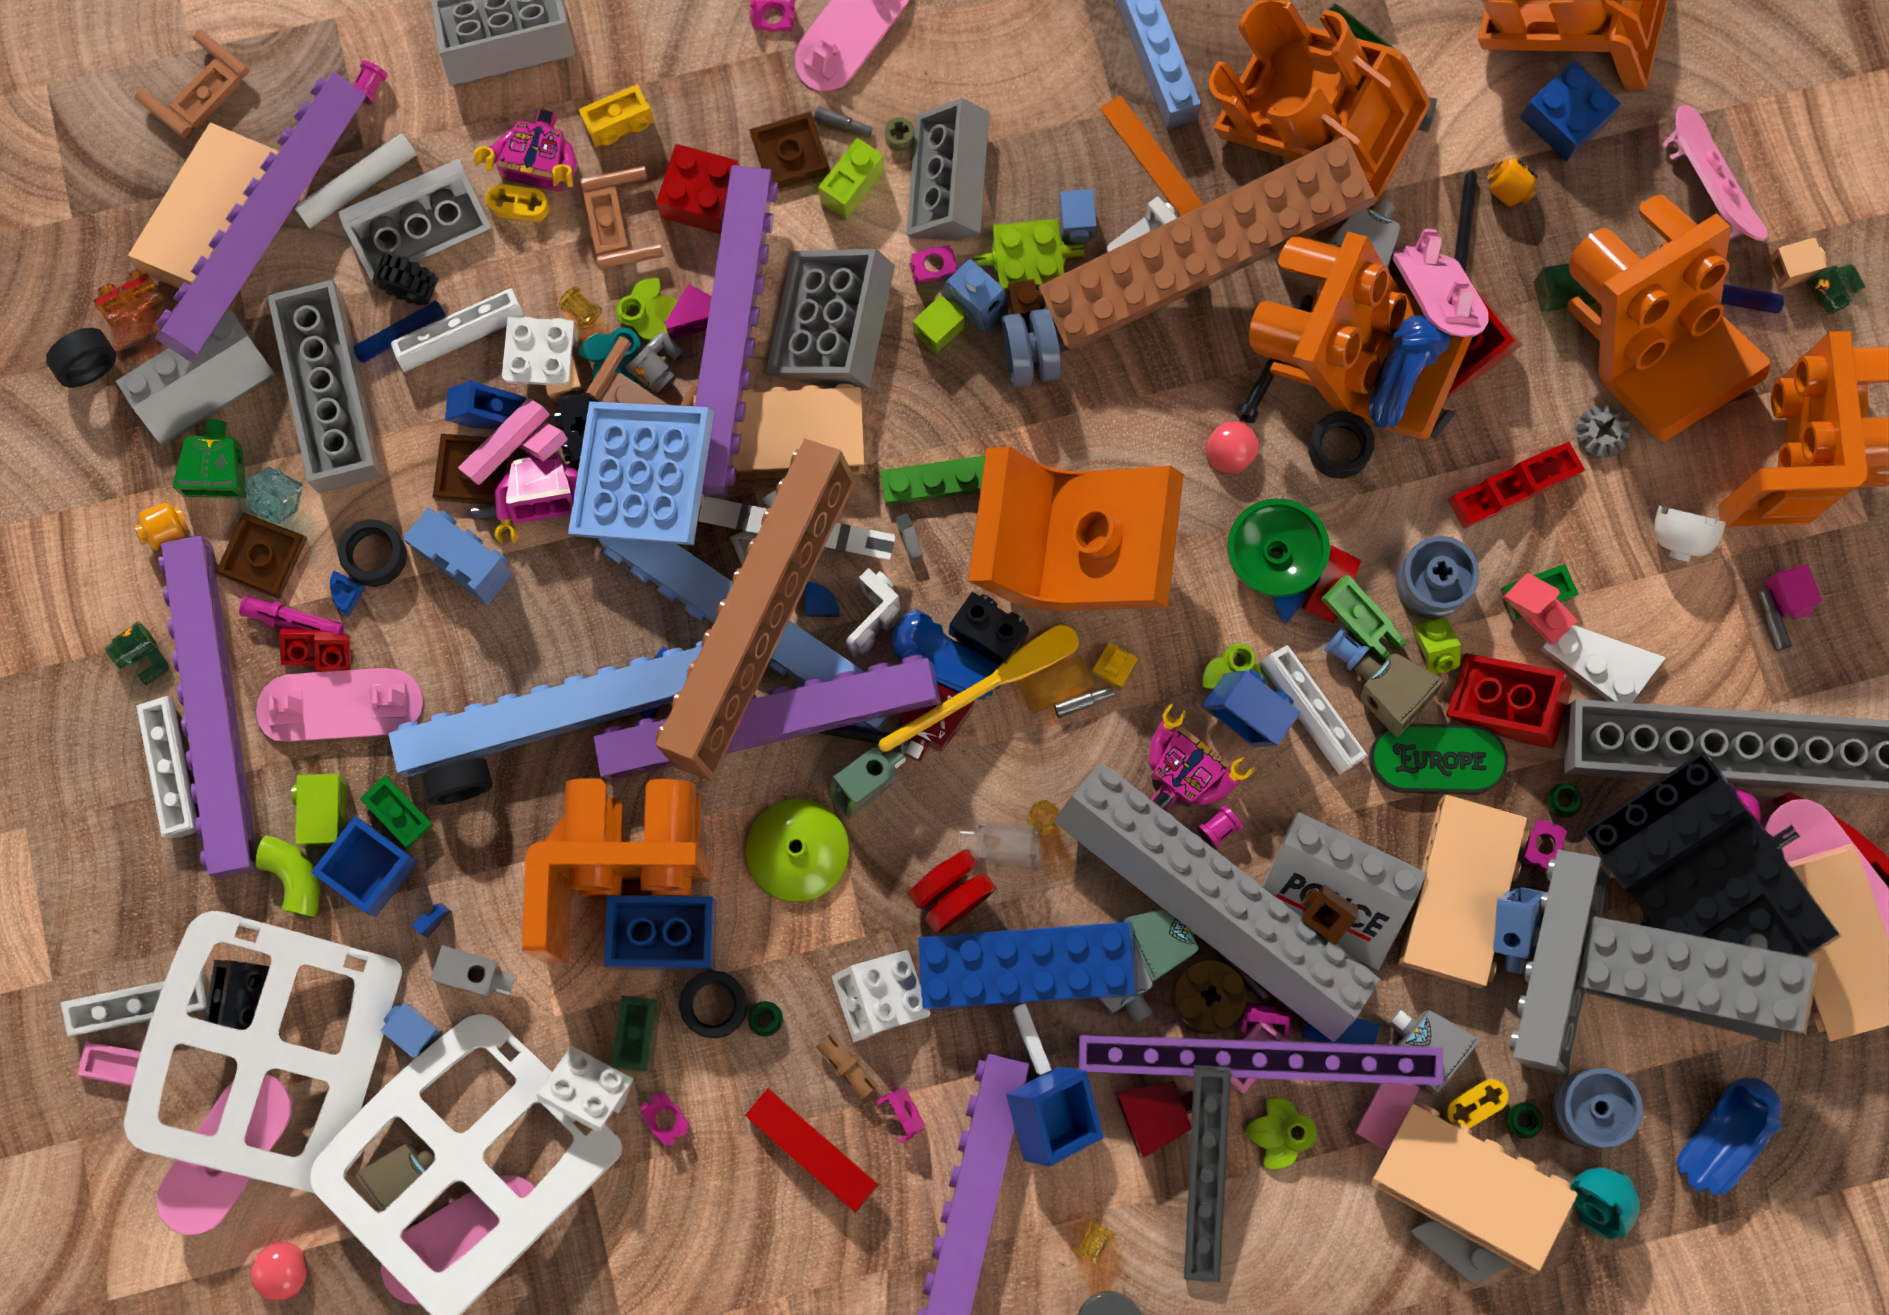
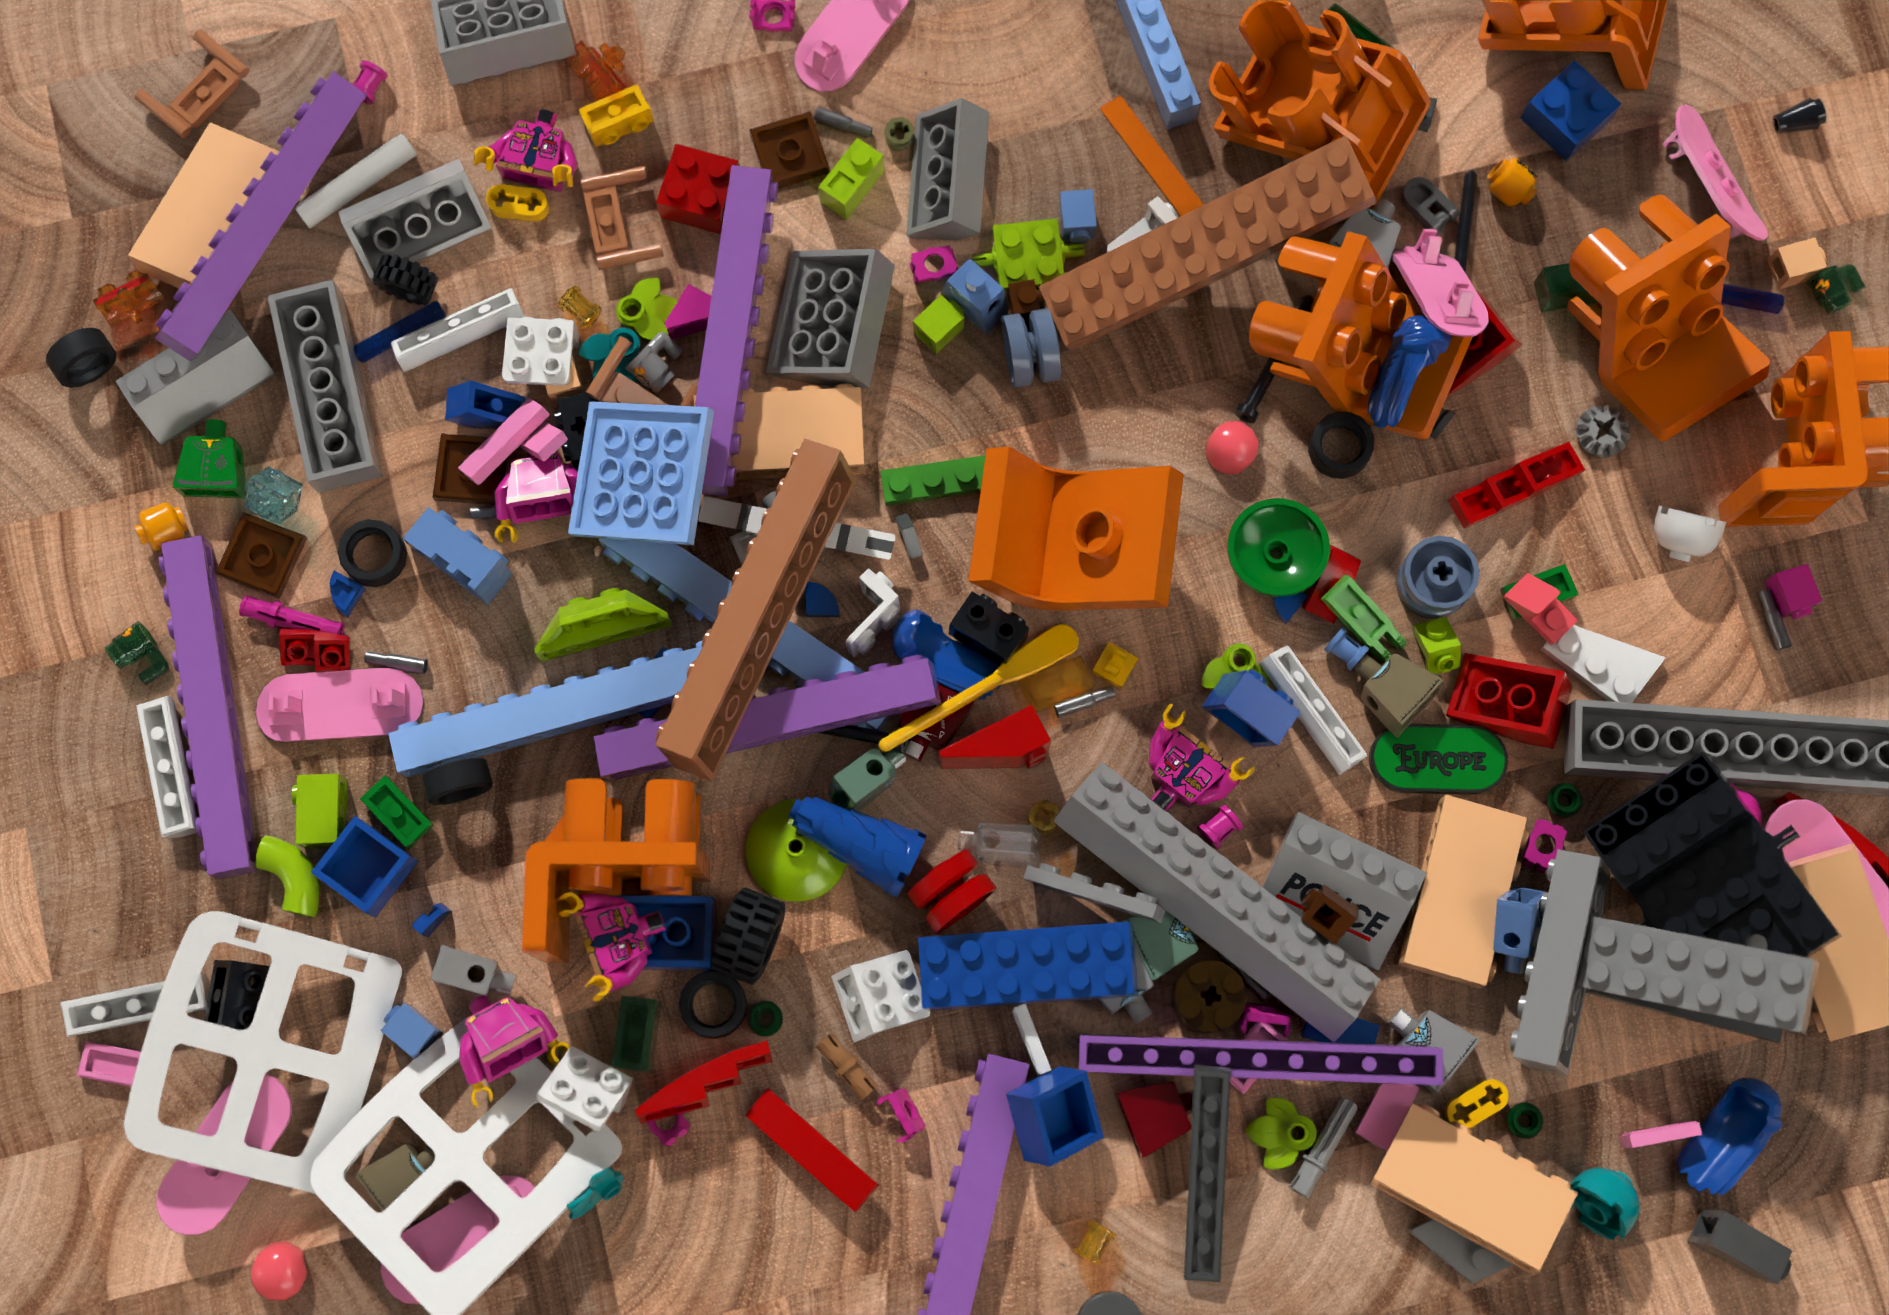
sand blue wheel [1552,1068,1643,1148] -> none
none -> flat silver pin [364,651,428,674]
none -> dark pink torso [459,996,570,1108]
none -> lime wedge [534,588,673,662]
none -> torso [556,892,666,1002]
none -> teal plate [566,1167,624,1219]
none -> clear orange hips [569,40,628,100]
none -> red slope [635,1040,773,1124]
none -> black tyre [711,887,785,985]
none -> blue cone [788,796,927,898]
none -> red slope [938,704,1051,769]
none -> light grey plate [1023,863,1165,923]
none -> light grey axle [1289,1097,1357,1199]
none -> dark grey plate [1401,177,1460,236]
none -> bright pink tile [1620,1121,1702,1148]
none -> dark grey slope [1687,1209,1792,1284]
none -> black cone [1773,98,1826,134]

